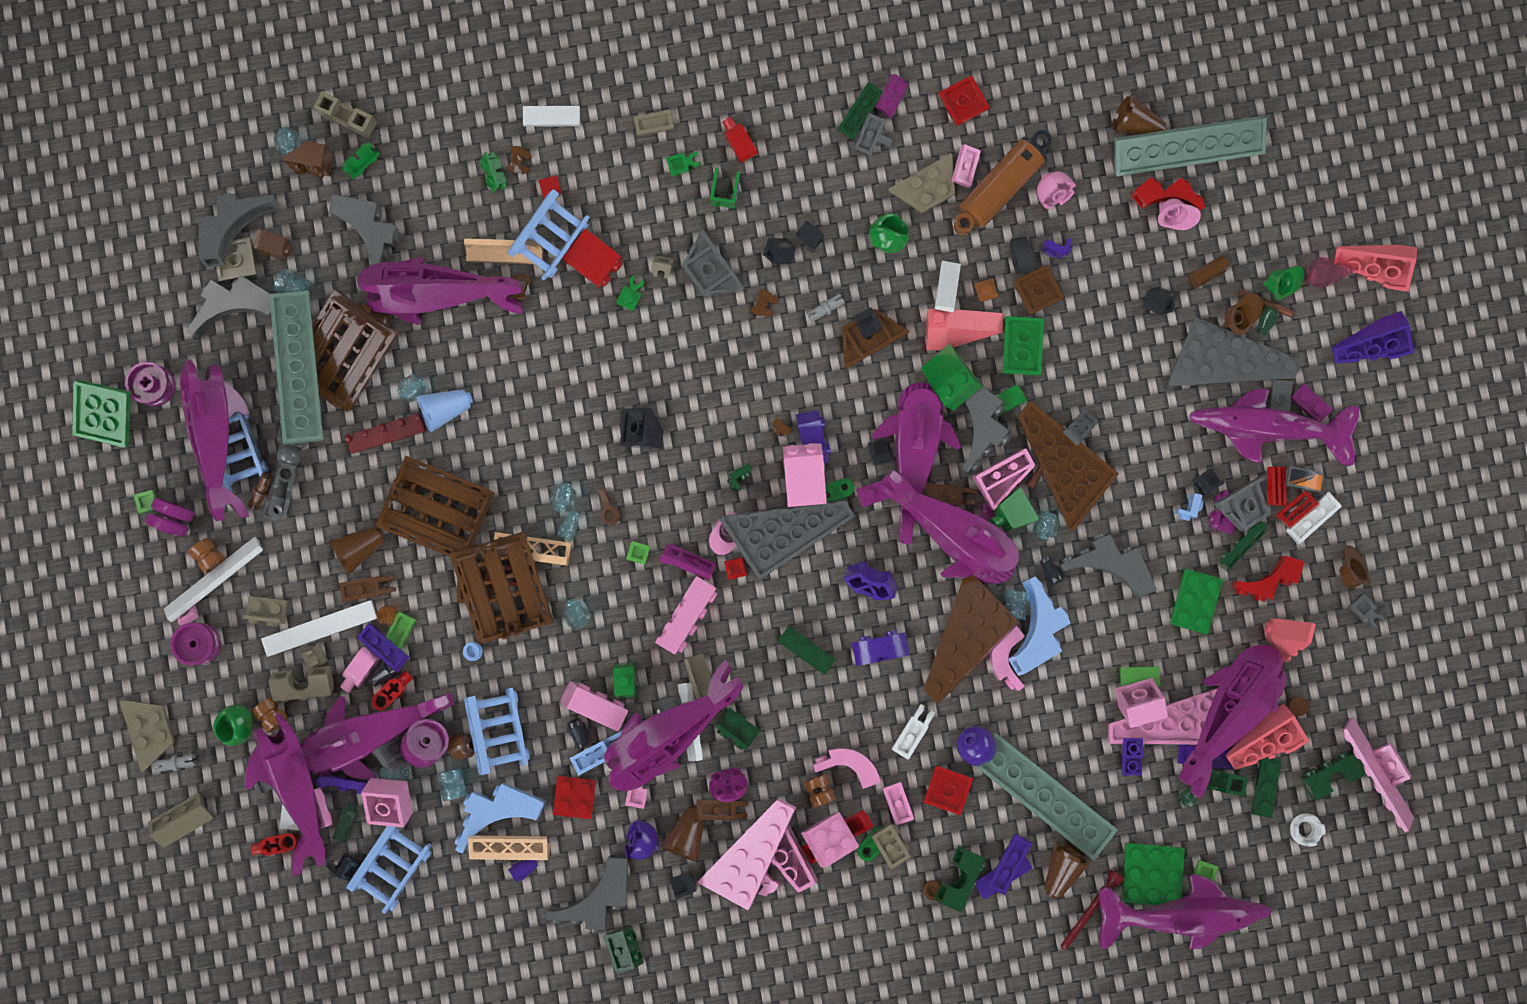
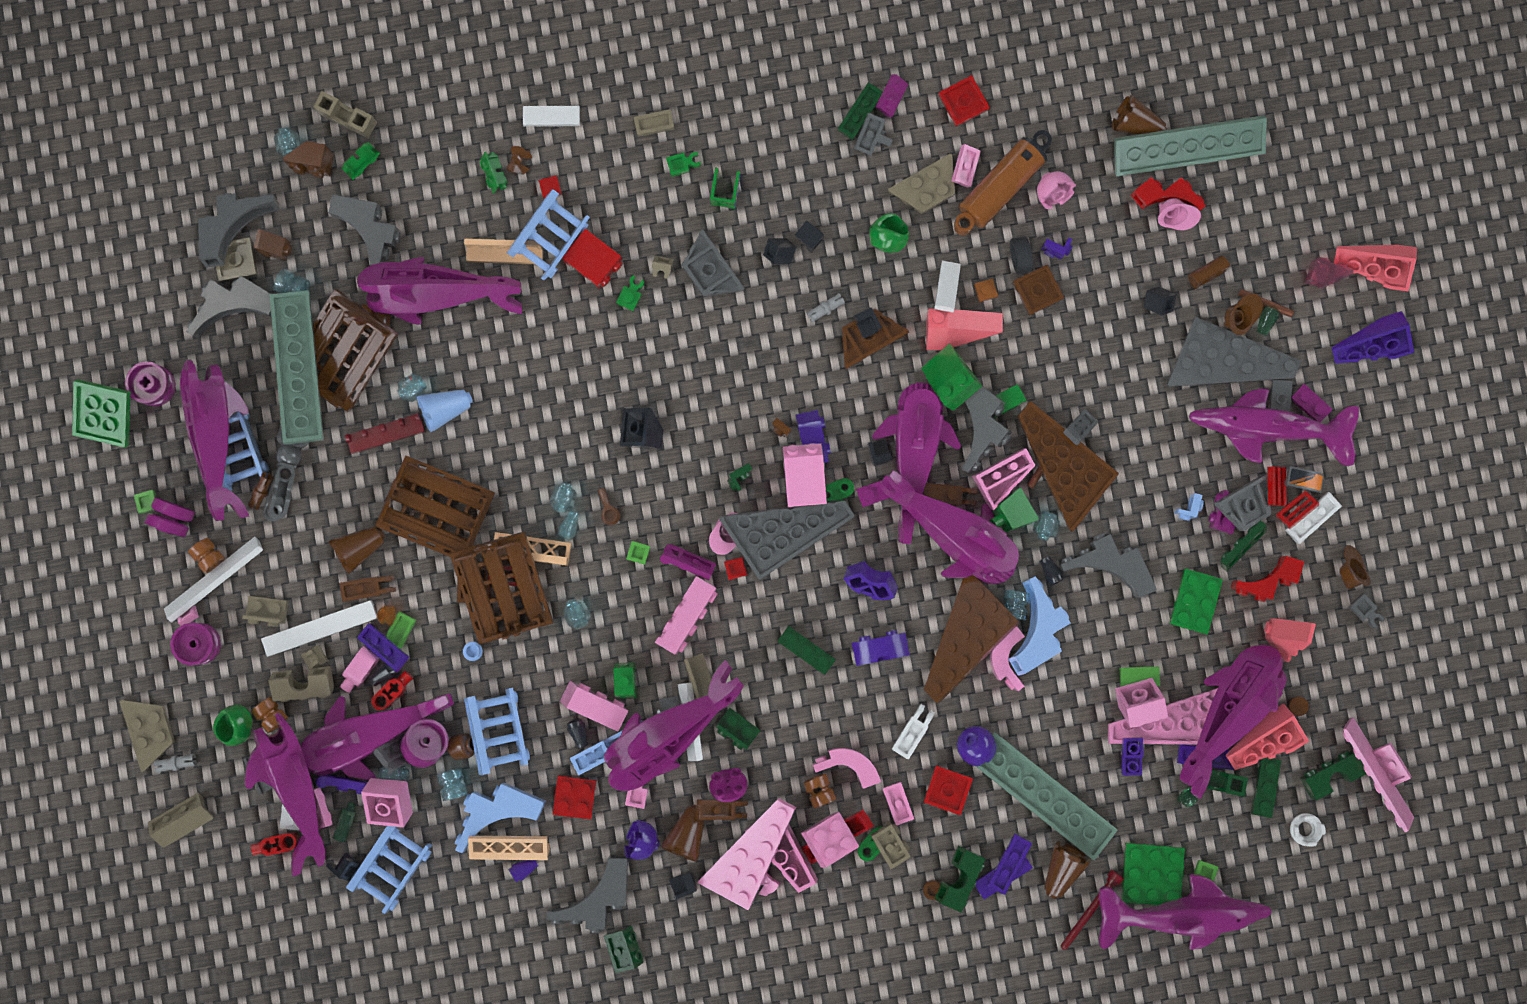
reddish brown piece [508,274,532,300] -> none
red piece [722,117,758,163] -> none
reddish brown piece [751,289,778,318] -> none
green plate [1002,316,1044,376] -> none
black panel [1192,468,1225,496] -> none
green piece [1263,265,1304,300] -> none

